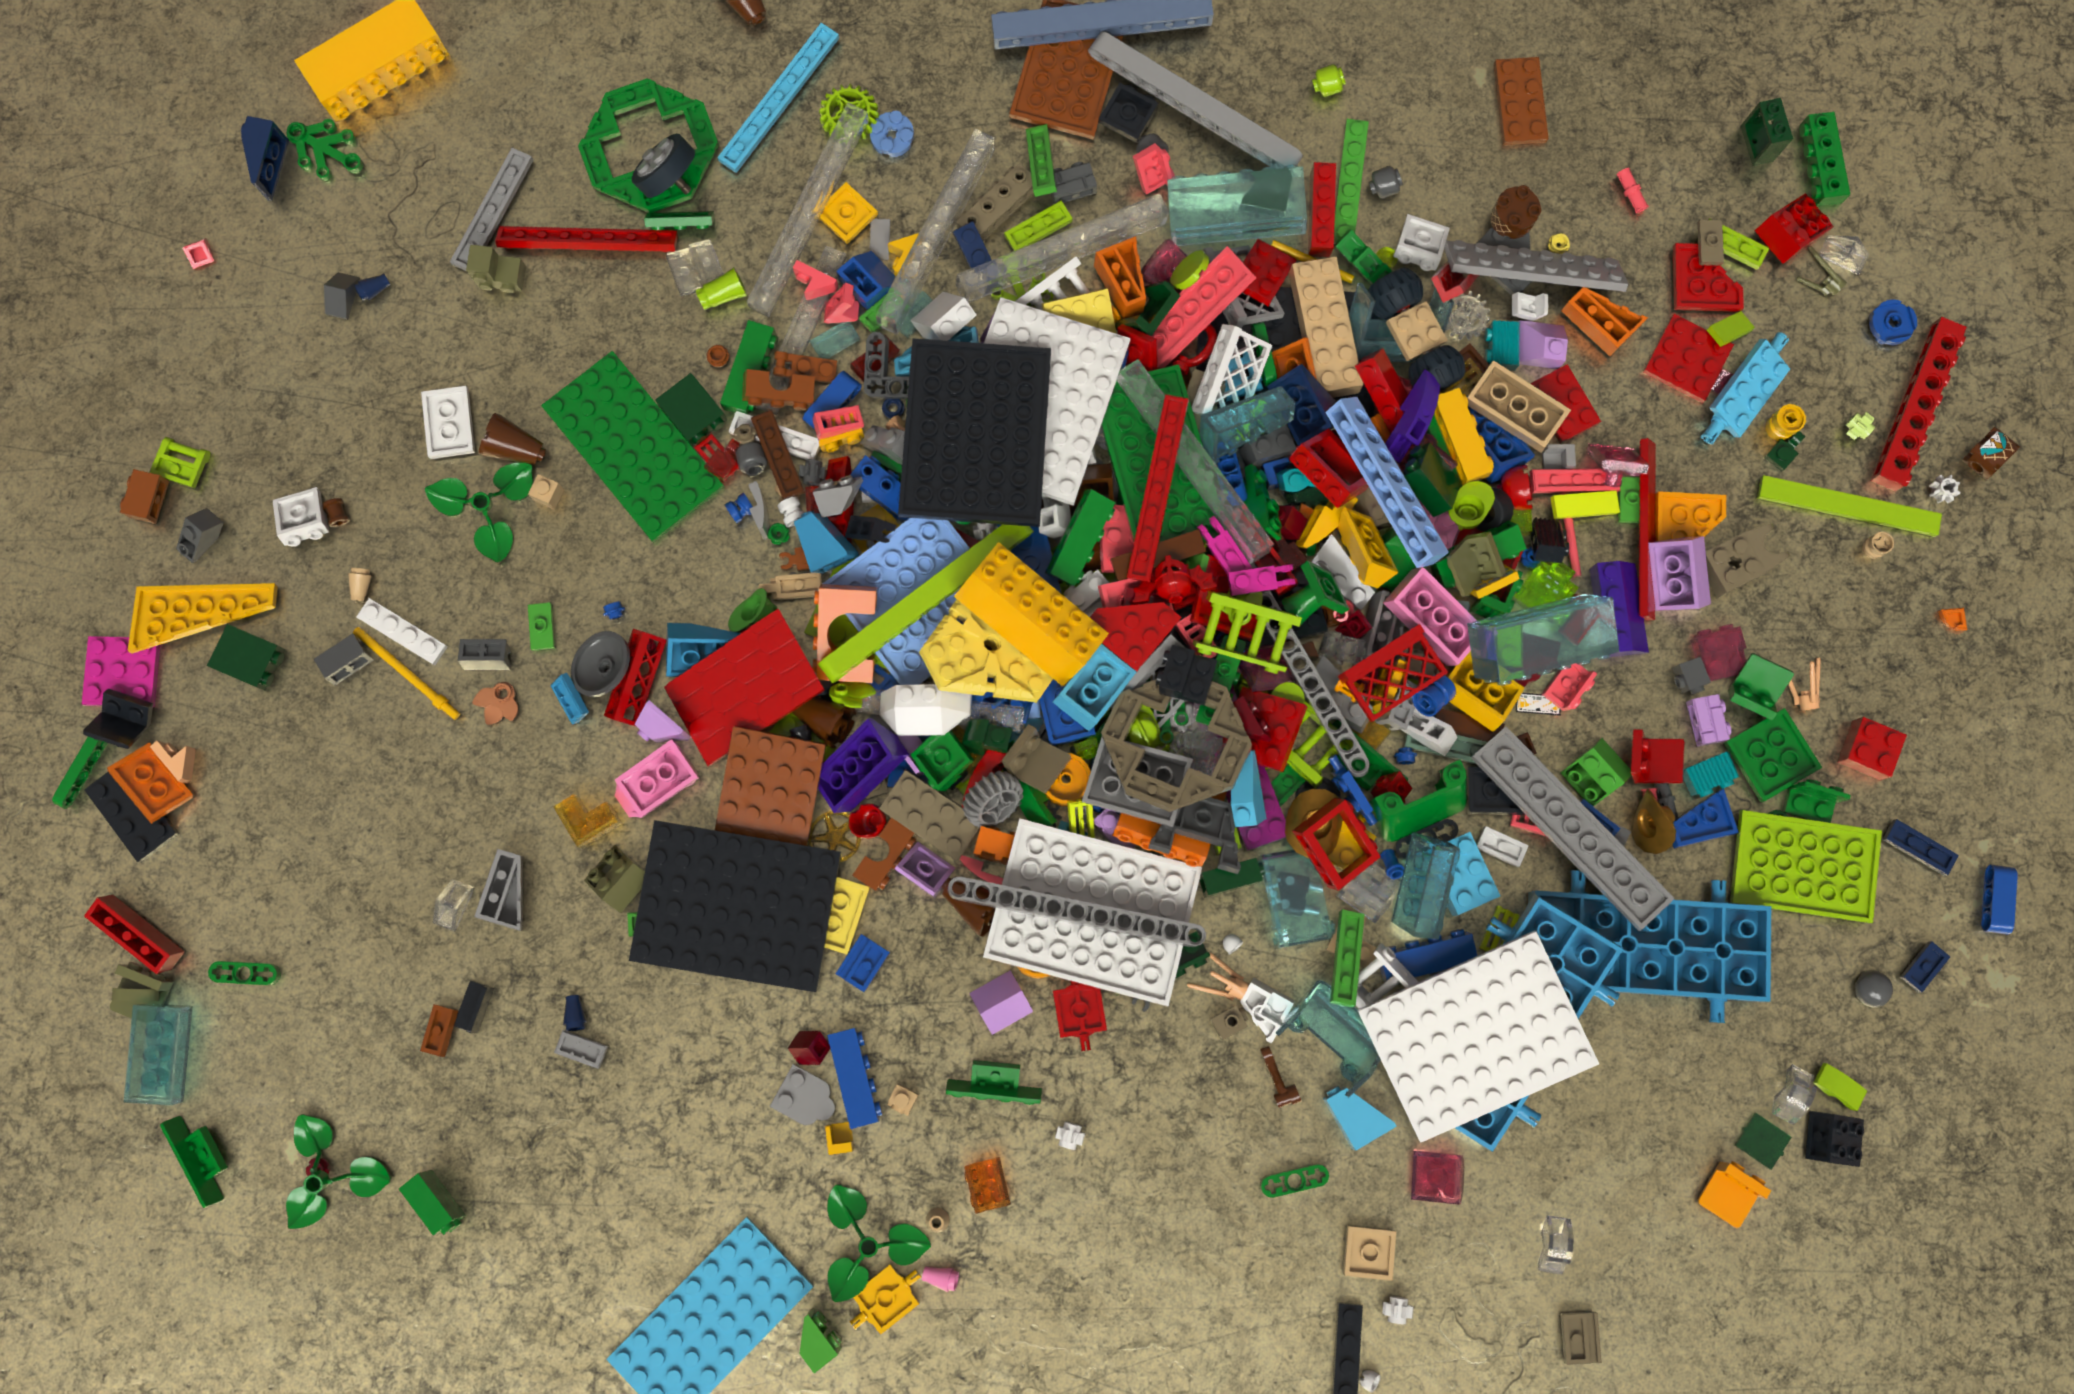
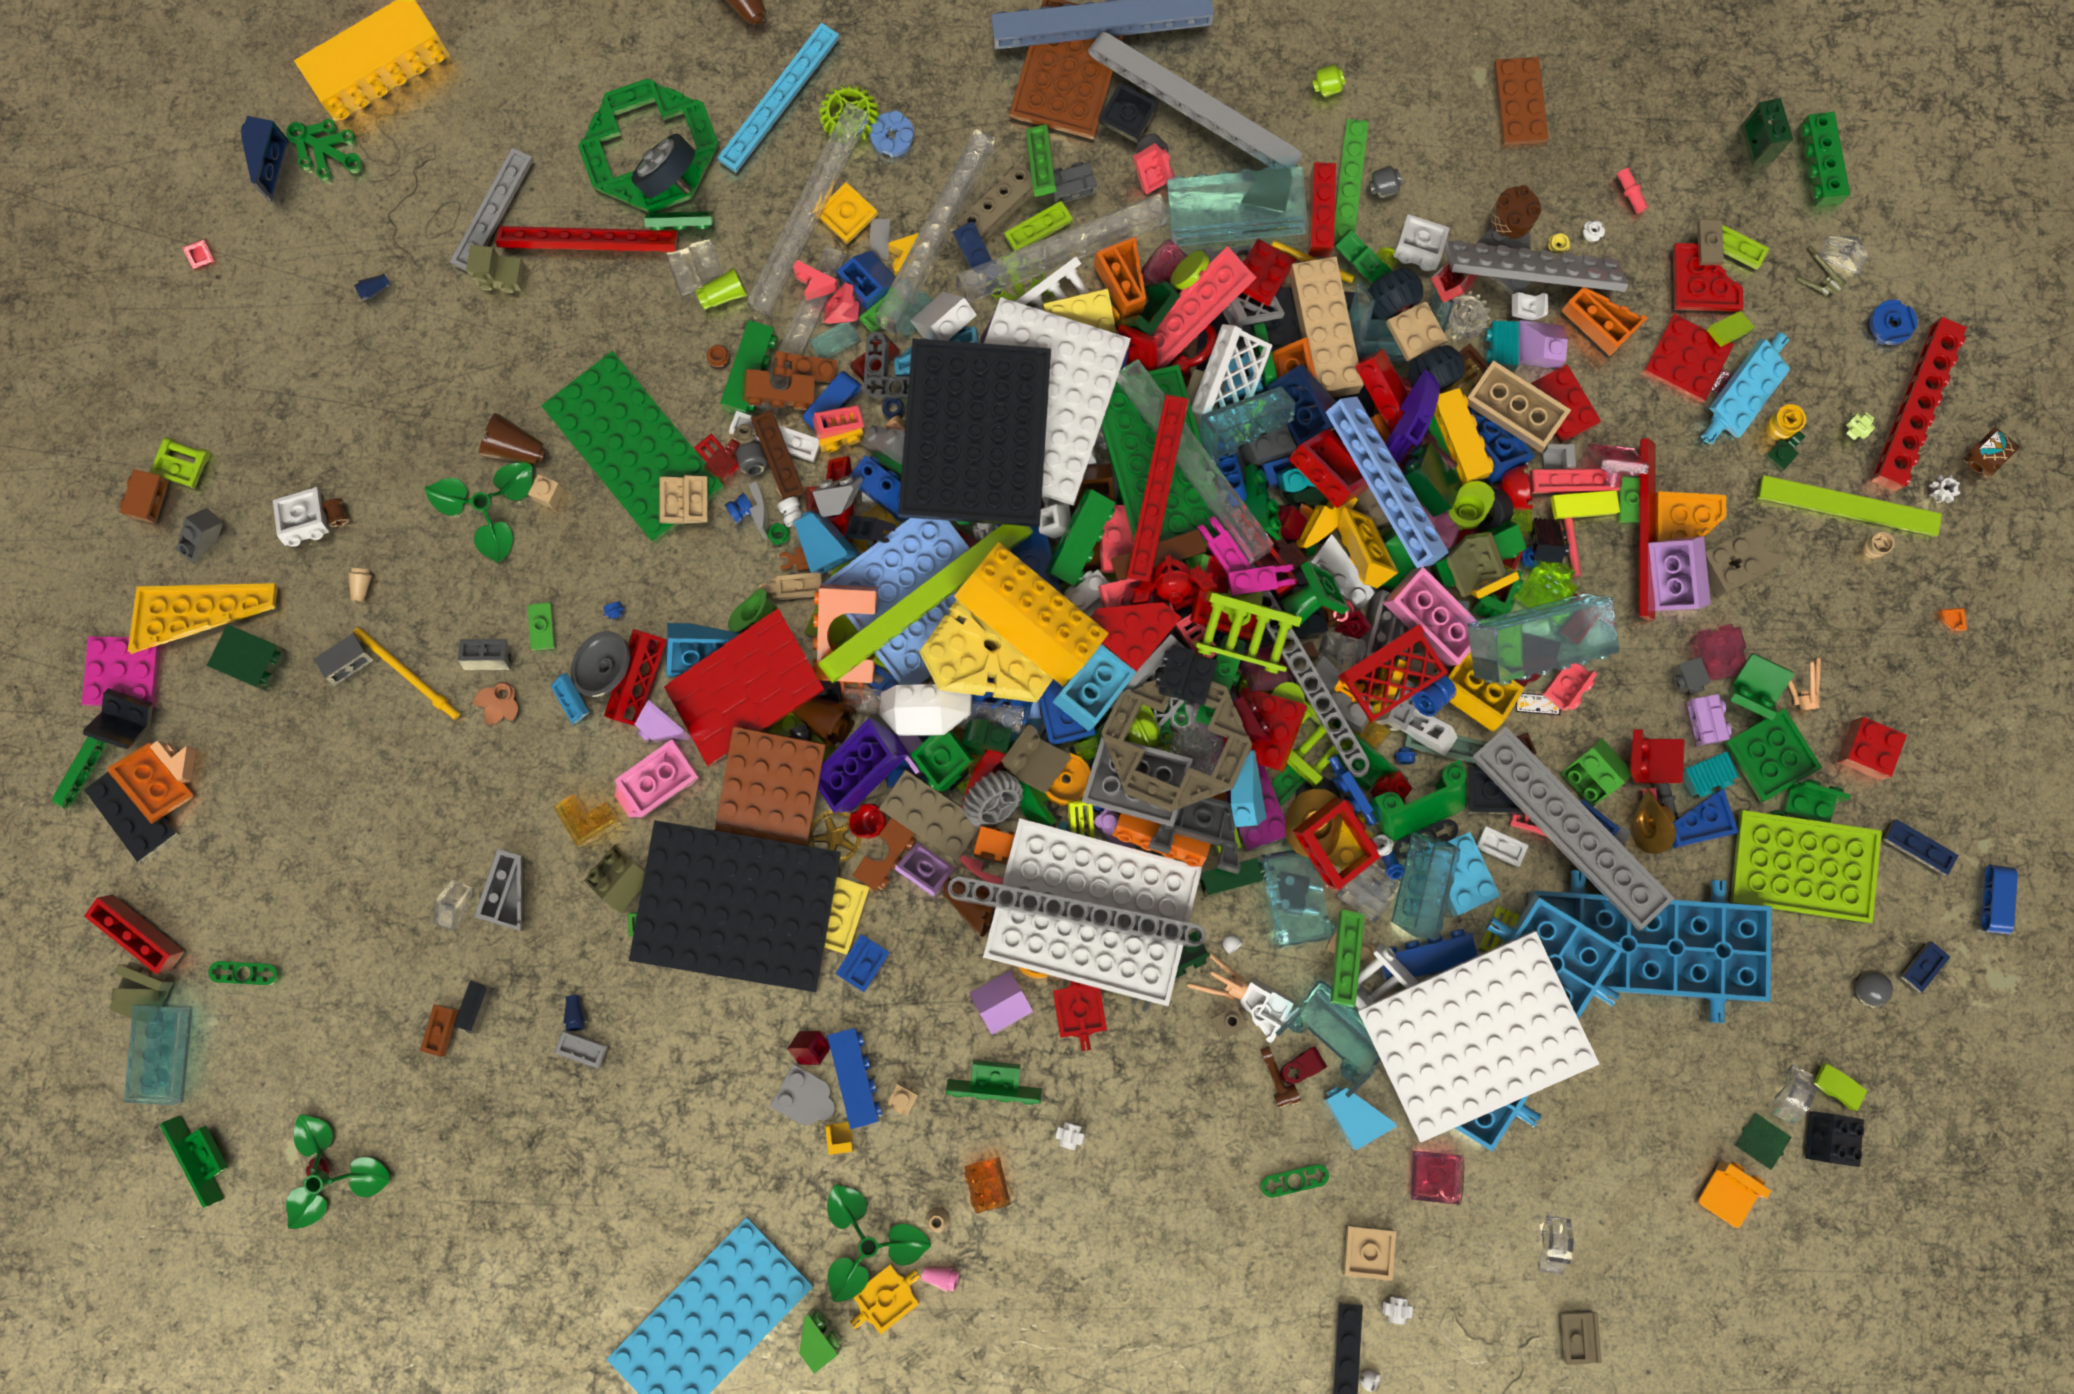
dark grey slope [324,272,360,320] -> none
white plate [356,598,448,665] -> none
green brick [399,1170,466,1236] -> none
white plate [421,386,475,459] -> none
dark green brick [655,373,727,447] -> none
dark grey gear [799,460,827,486] -> none
lime plate [829,681,876,708] -> none
reddish brown tile [1434,709,1505,742] -> none
dark purple slope [1589,561,1649,658] -> none
red slope [1754,193,1834,264] -> none
none -> tan slope [659,475,707,524]
none -> dark red piece [1280,1046,1328,1084]
none -> white plate [1372,835,1394,857]
none -> white plate [1583,220,1605,242]

